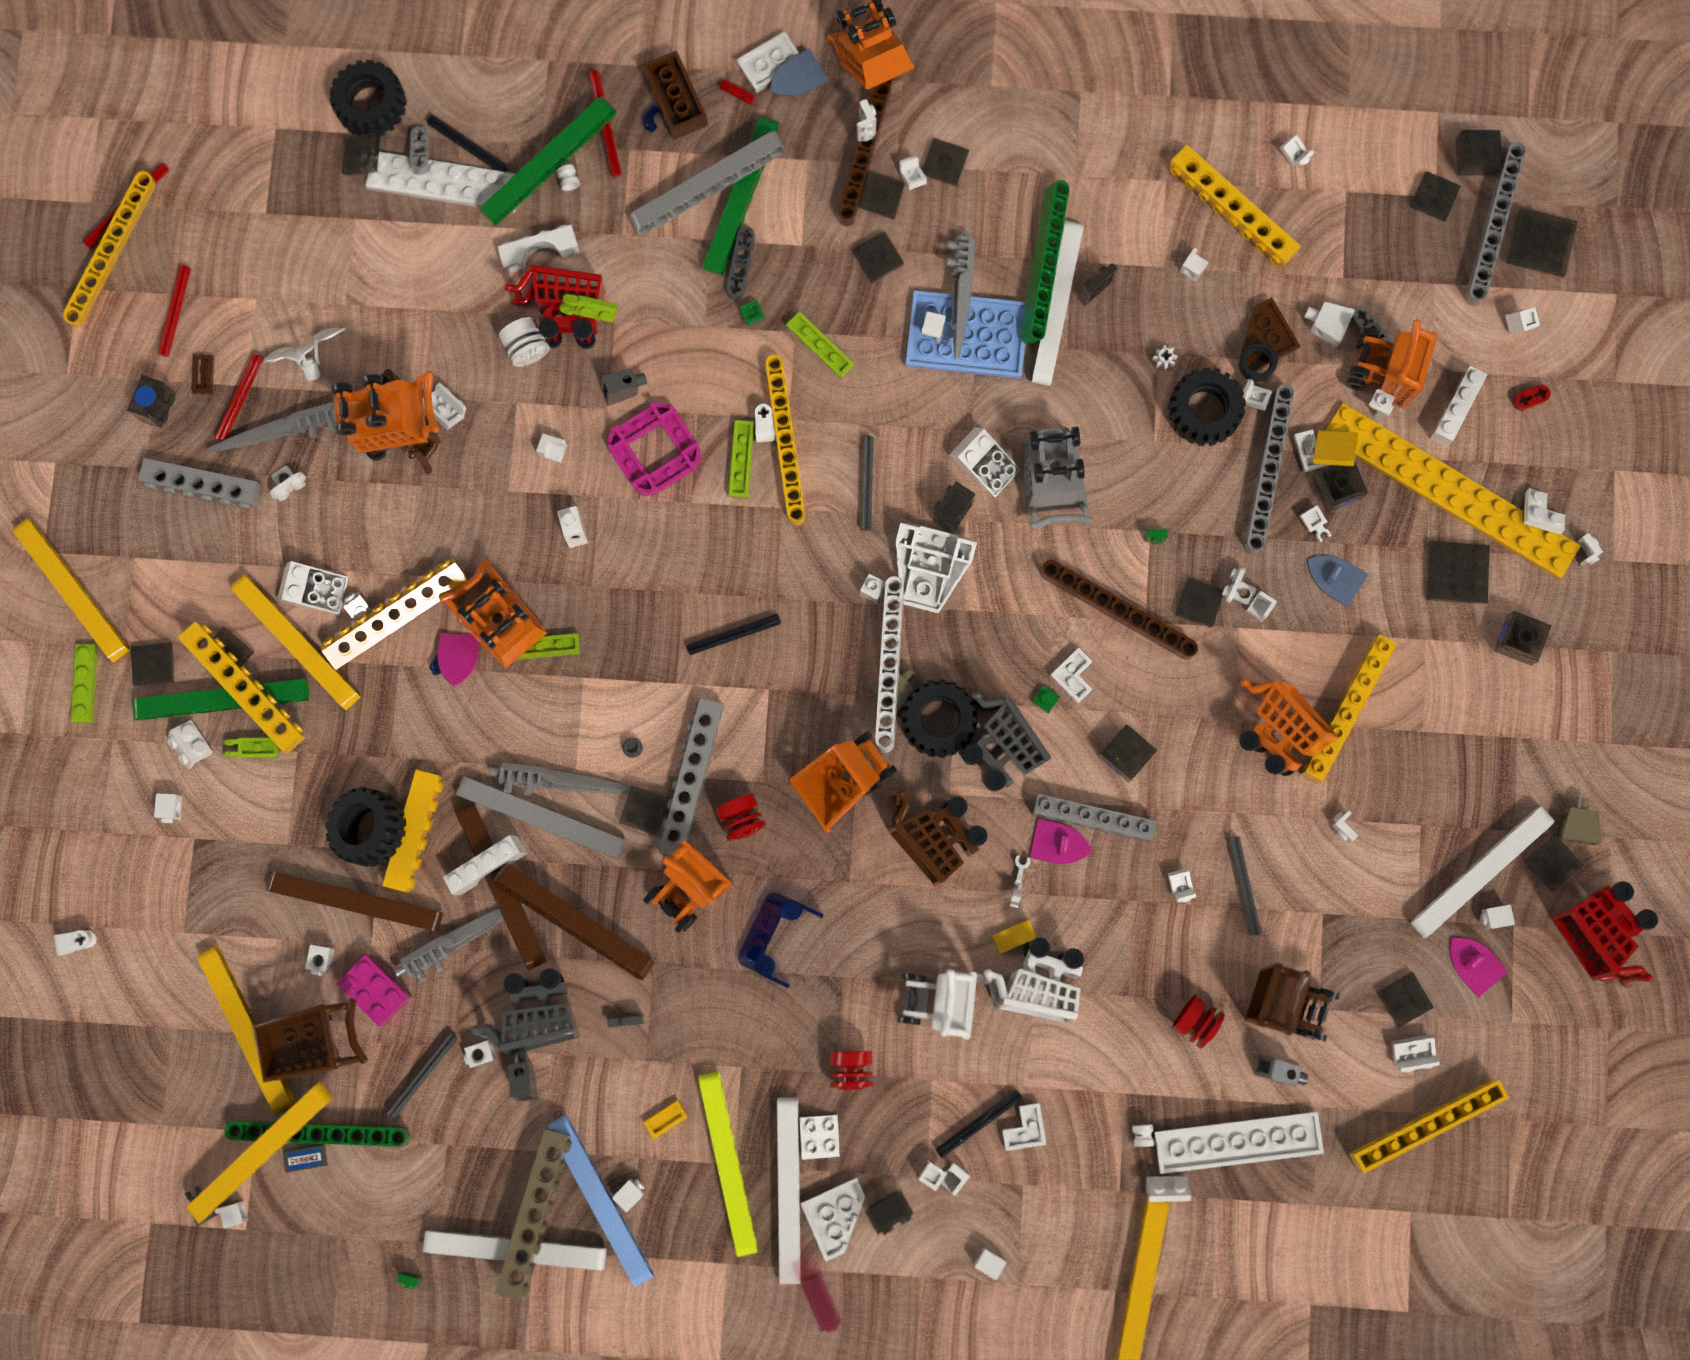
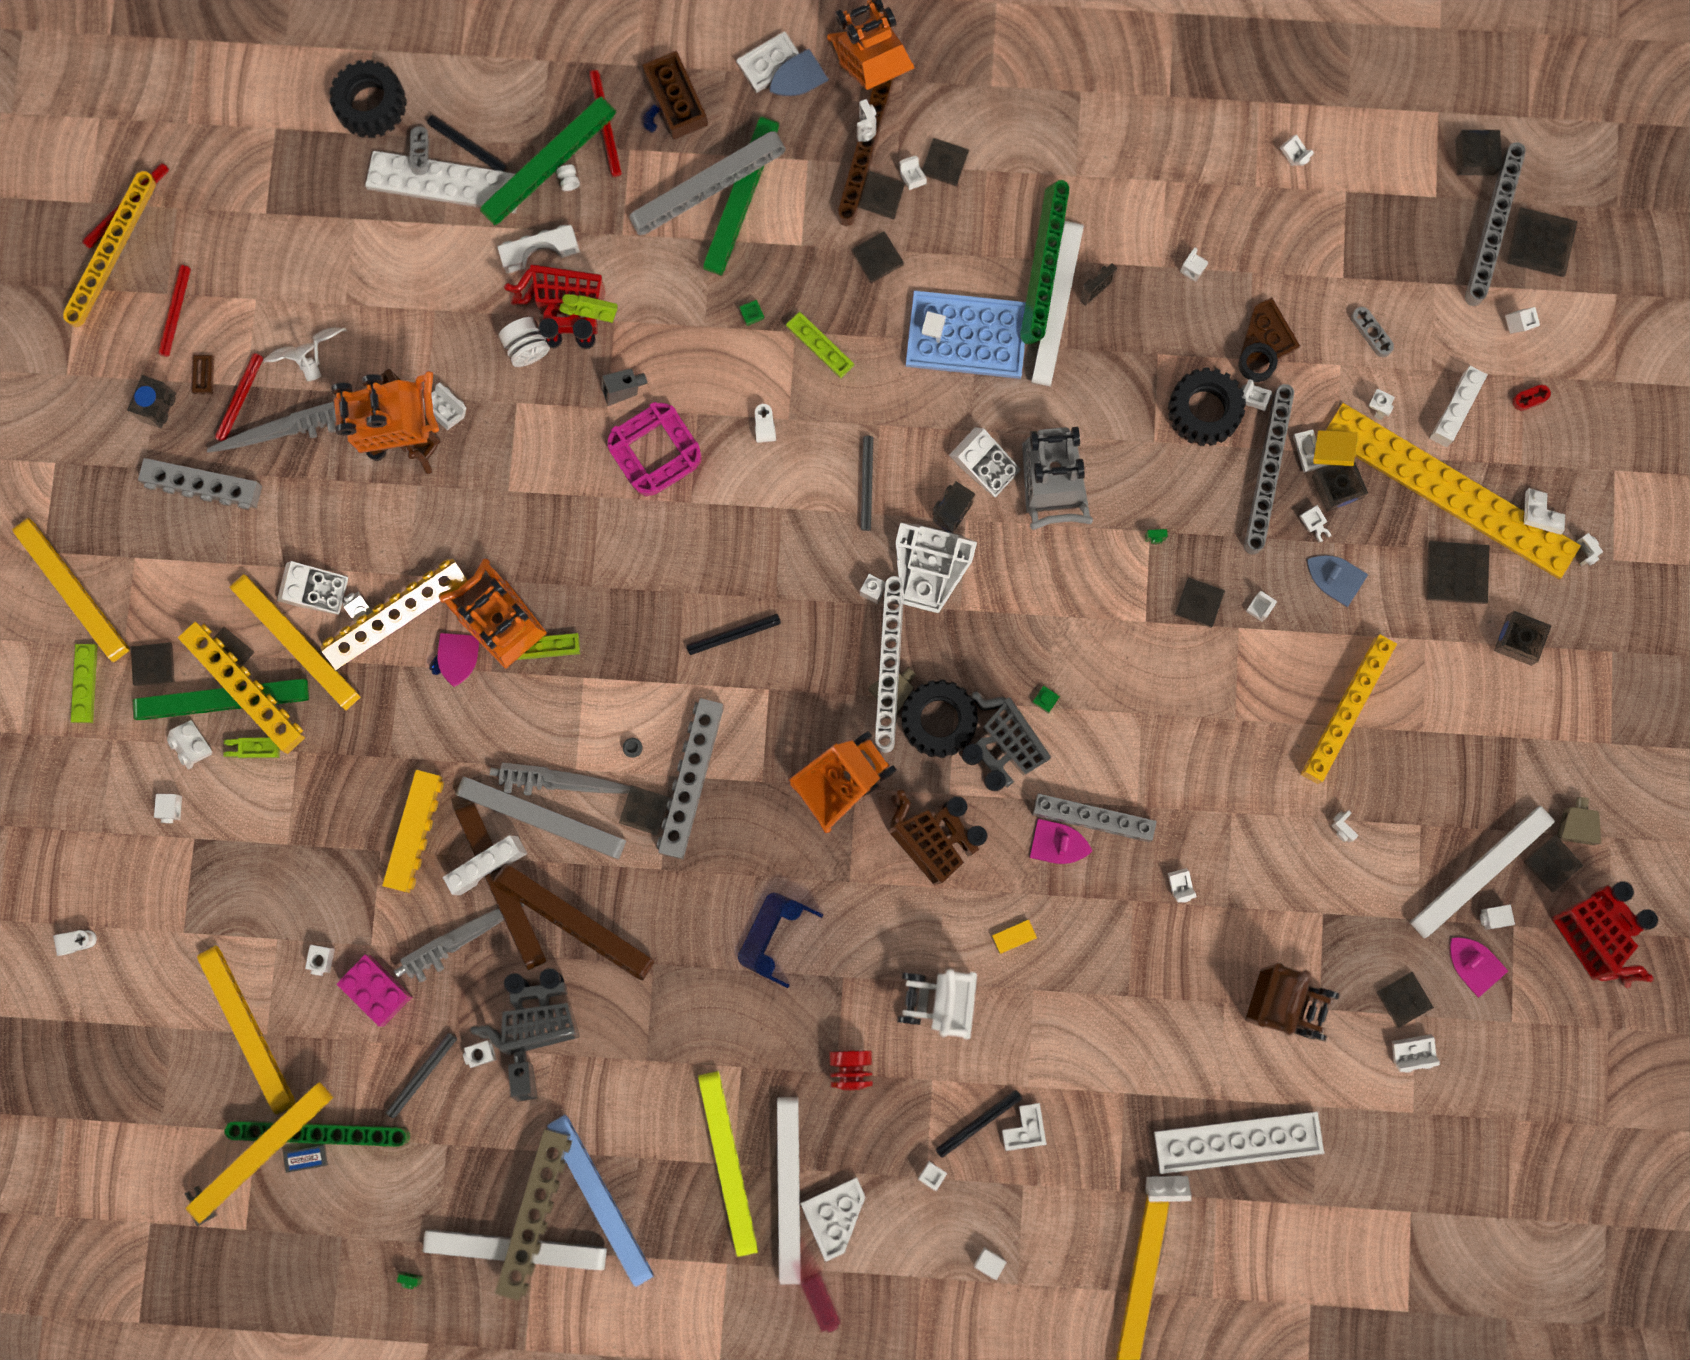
white panel [214,1201,249,1228] -> none
reddish brown piece [253,998,368,1083] -> none
reddish brown beam [266,871,443,932] -> none
white bracket [270,466,306,501] -> none
black tyre [325,787,406,867] -> none
clear smoke plate [342,133,380,176] -> none
white panel [536,433,567,463] -> none
white torso [557,506,588,548] -> none
dark grey plate [608,1012,644,1028] -> none
white brick [612,1178,646,1213] -> none
orange piece [643,840,733,934] -> none
yellow tile [643,1100,689,1140] -> none
red wheel [715,793,766,841] -> none
red axle [720,79,755,105] -> none
dark grey beam [727,226,755,300] -> none
lime plate [729,420,755,499] -> none
yellow beam [766,354,805,526] -> none
white hinge [800,1115,840,1160] -> none
clear smoke brick [865,1188,914,1235] -> none
white panel [941,1162,970,1196] -> none
light grey piece [945,230,975,360] -> none
white piece [977,937,1084,1023] -> none
white piece [1010,855,1030,908] -> none
reddish brown beam [1041,560,1198,660] -> none
white plate [1050,648,1093,704] -> none
clear smoke brick [1098,724,1157,783] -> none
white wheel [1132,1124,1154,1147] -> none
white gear [1152,345,1178,371] -> none
yellow brick [1169,145,1301,268] -> none
red wheel [1172,994,1225,1049] -> none
white bracket [1222,566,1257,606] -> none
dark grey axle [1229,836,1261,936] -> none
orange piece [1239,678,1338,776] -> none
dark grey torso [1255,1055,1308,1087] -> none
white torso [1304,302,1355,348] -> none
orange piece [1345,319,1438,409] -> none
yellow brick [1349,1079,1509,1174] -> none
clear smoke plate [1409,171,1461,222] -> none

